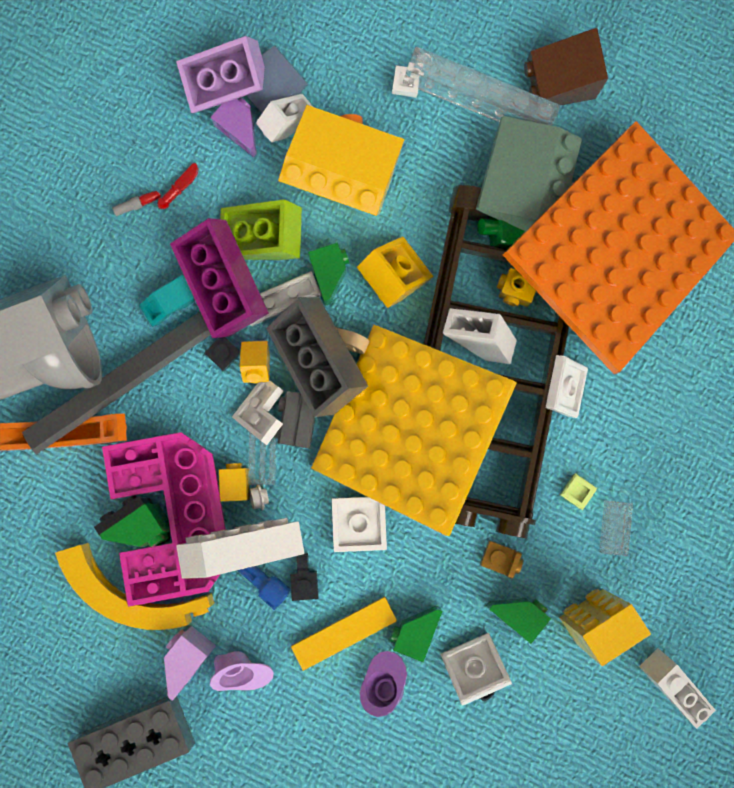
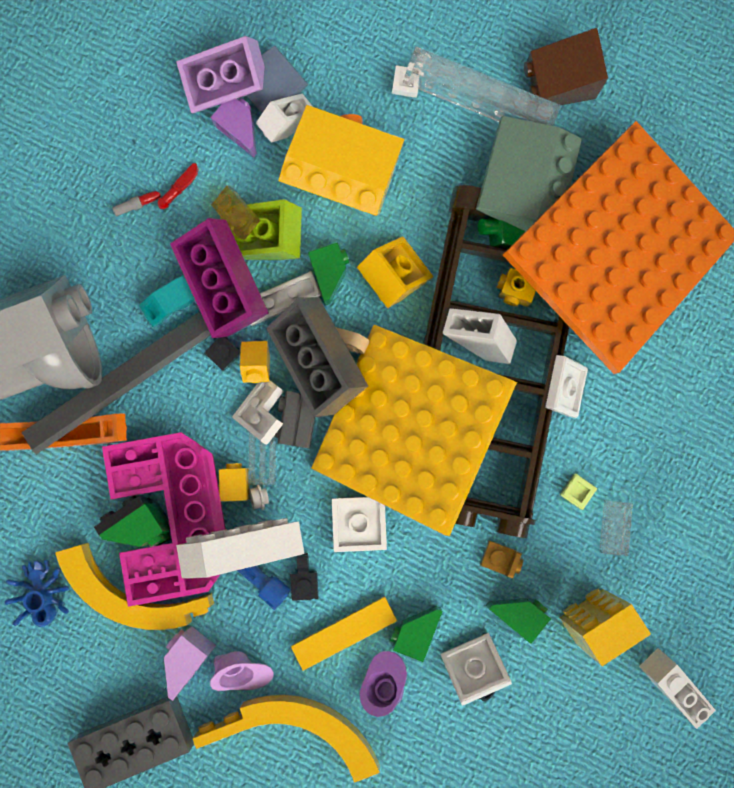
none -> blue animal [5,560,69,627]
none -> yellow arch [193,695,380,783]
none -> clear yellow plate [211,185,261,240]

